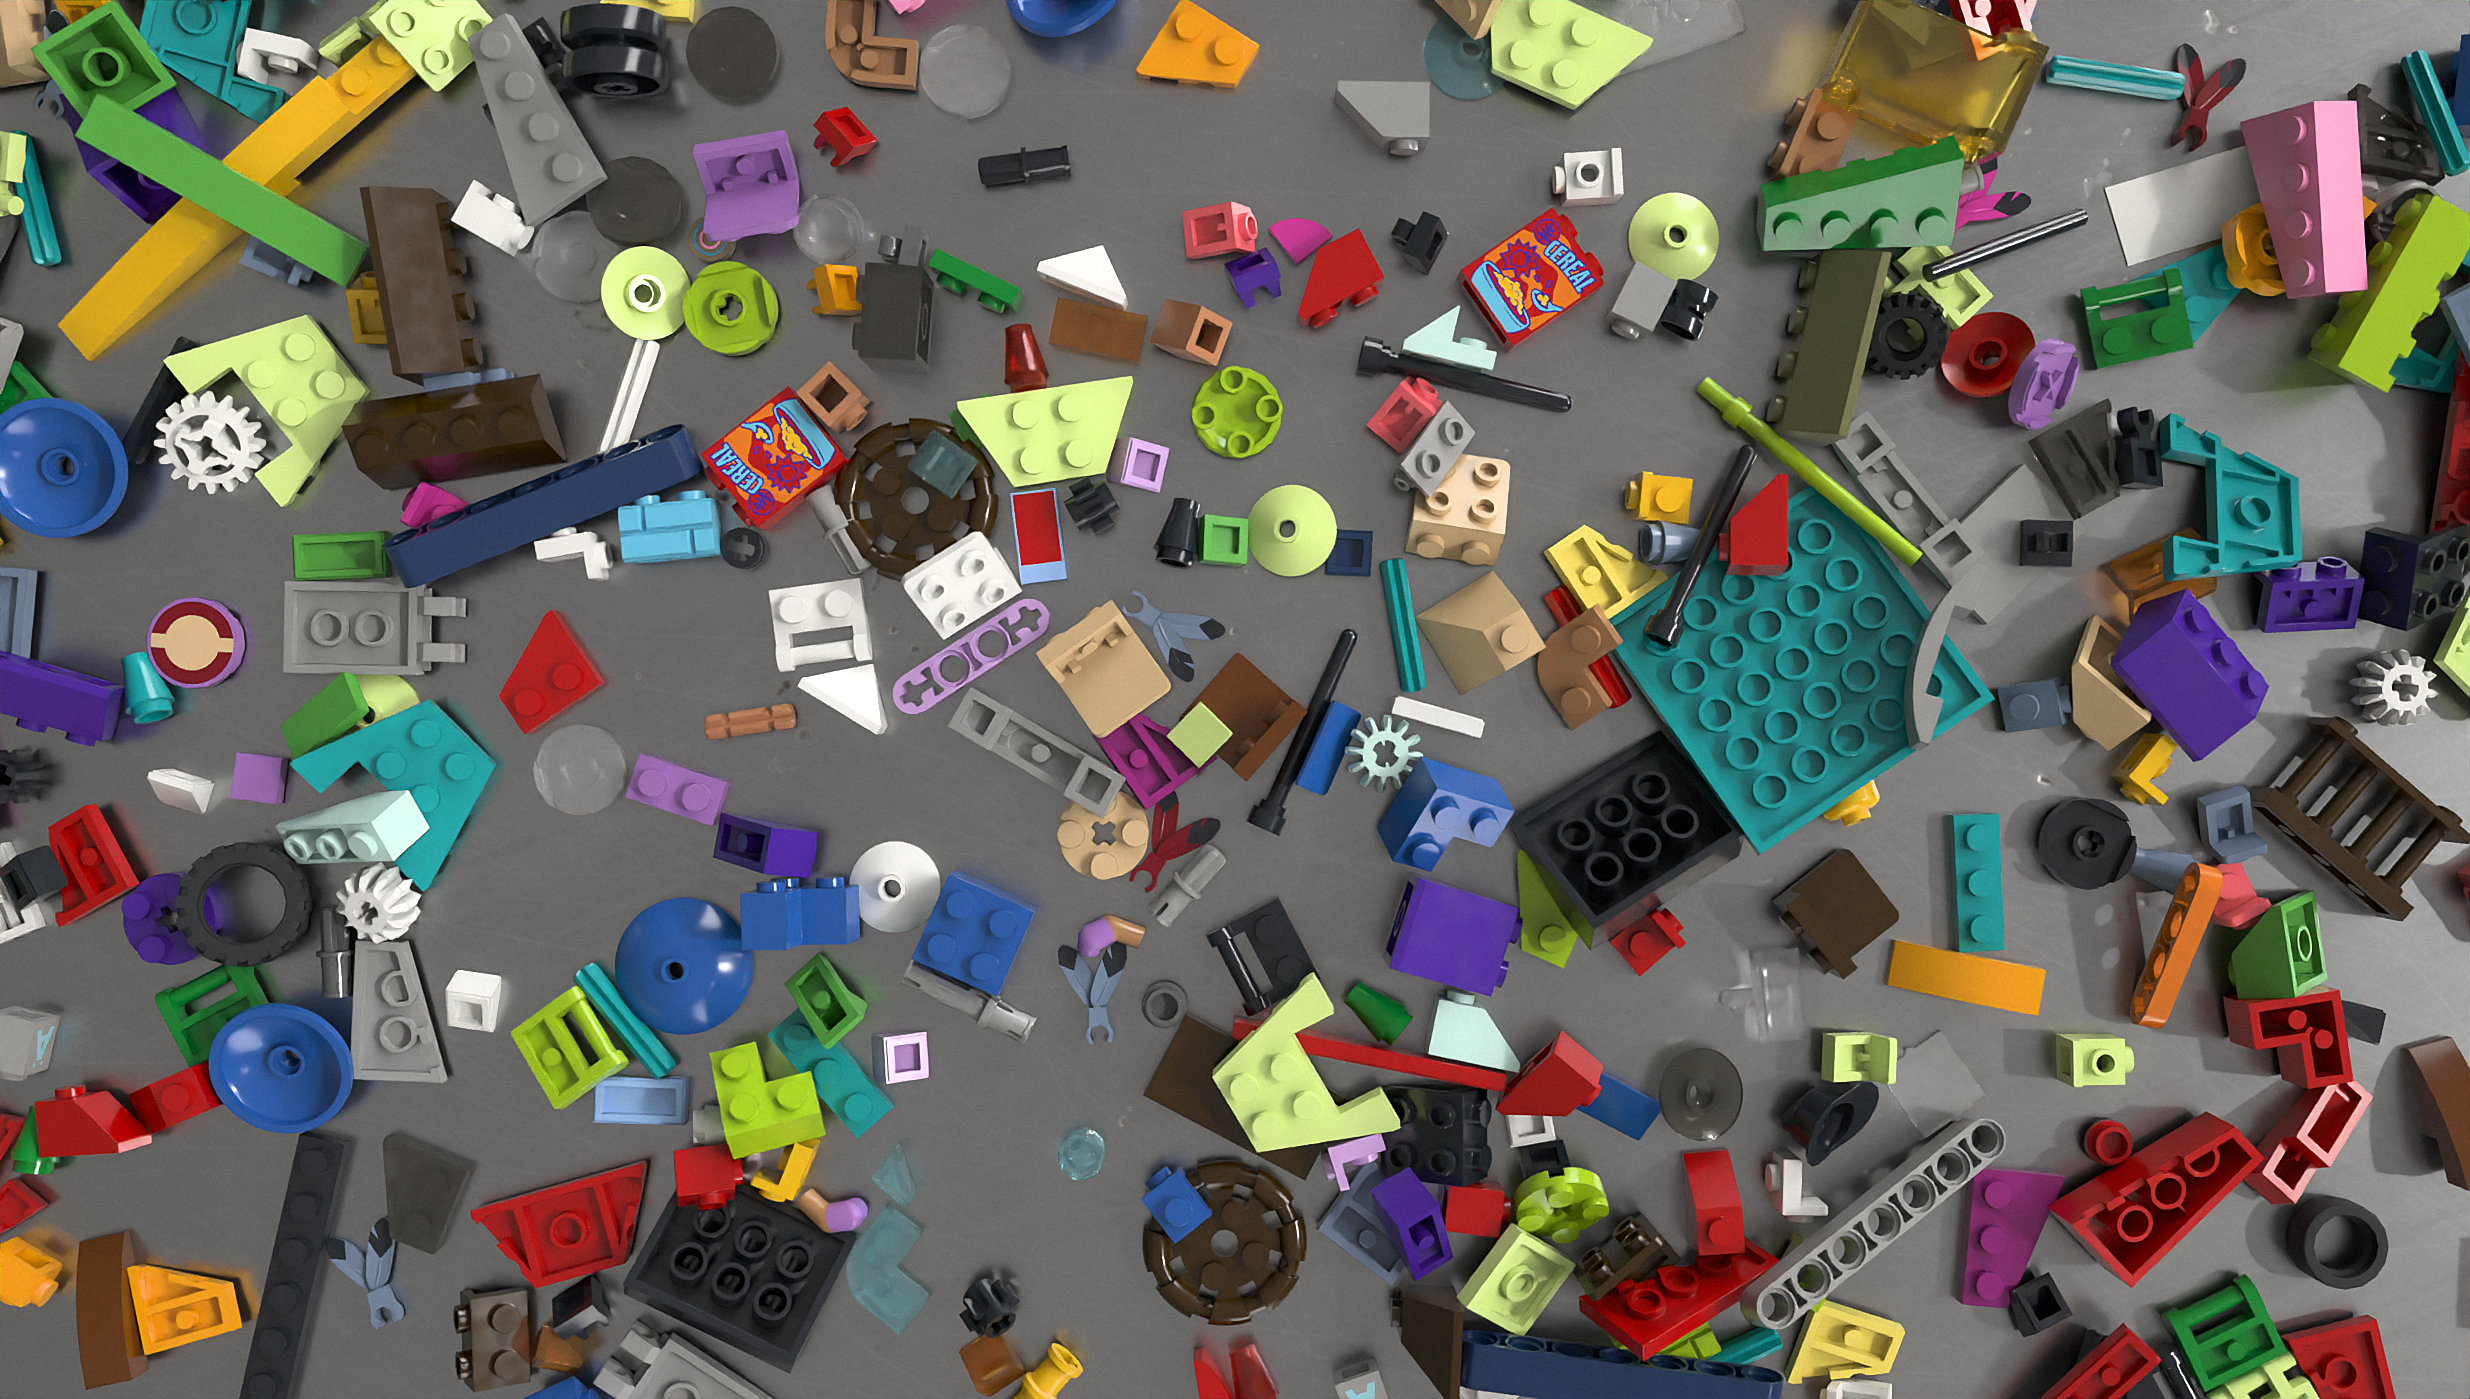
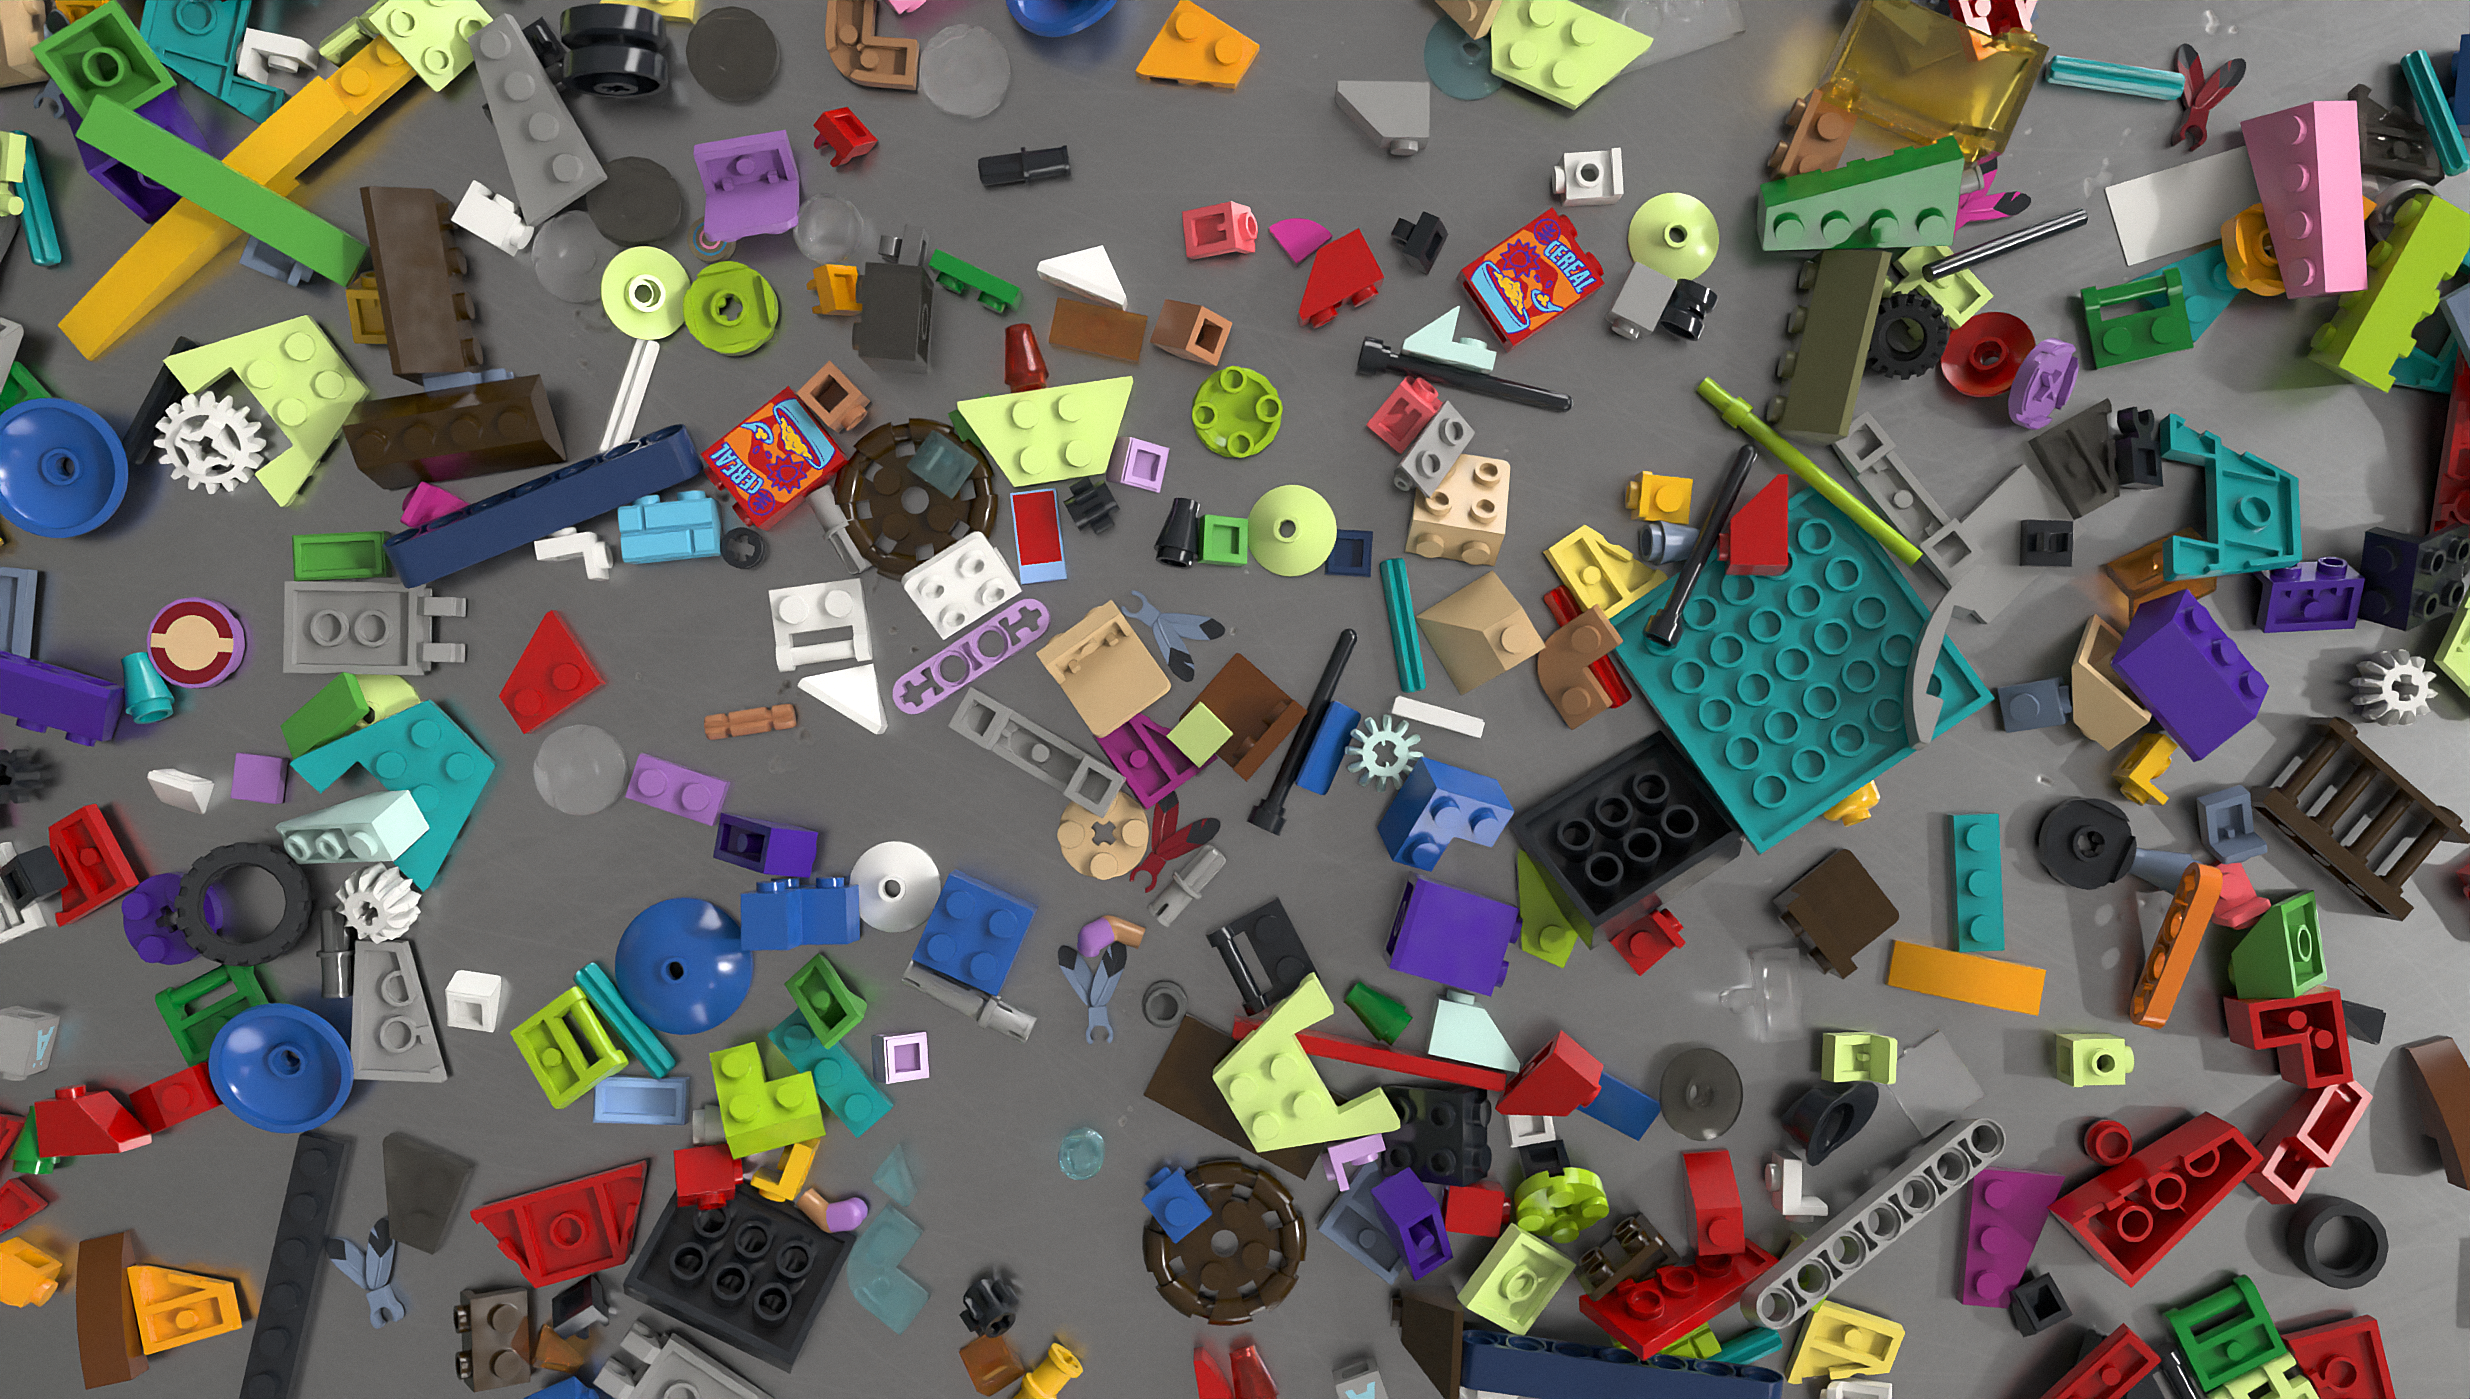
dark purple tile [1224,247,1281,309] -> none

